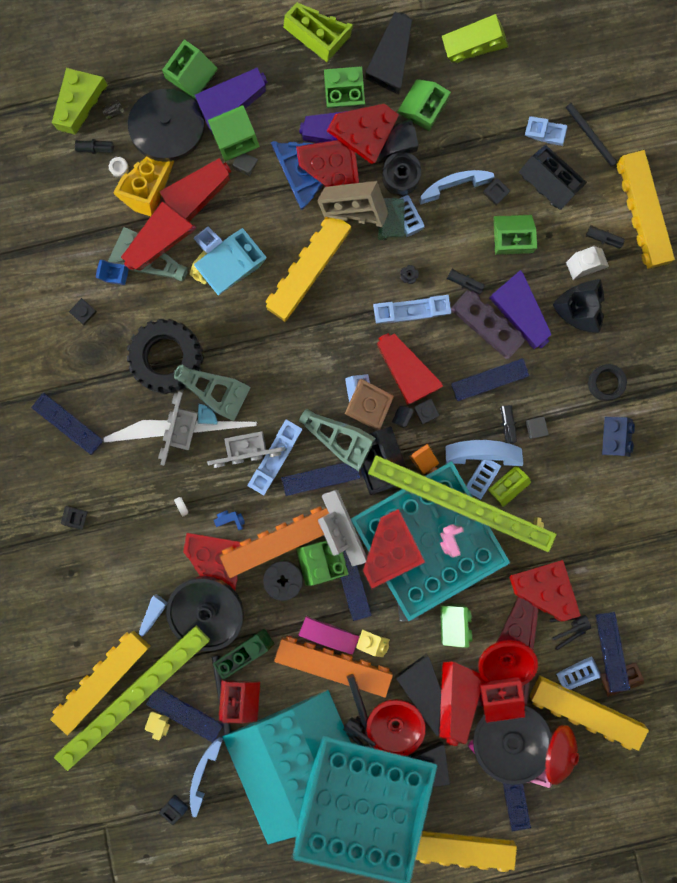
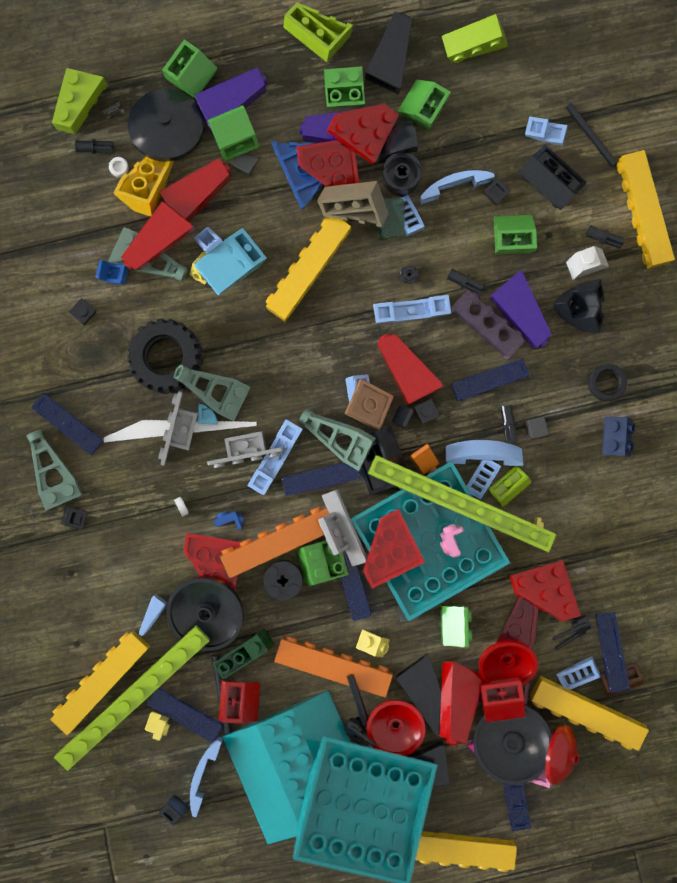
dark pink slope [298,616,360,655] -> none
none -> sand green plate [26,430,83,511]

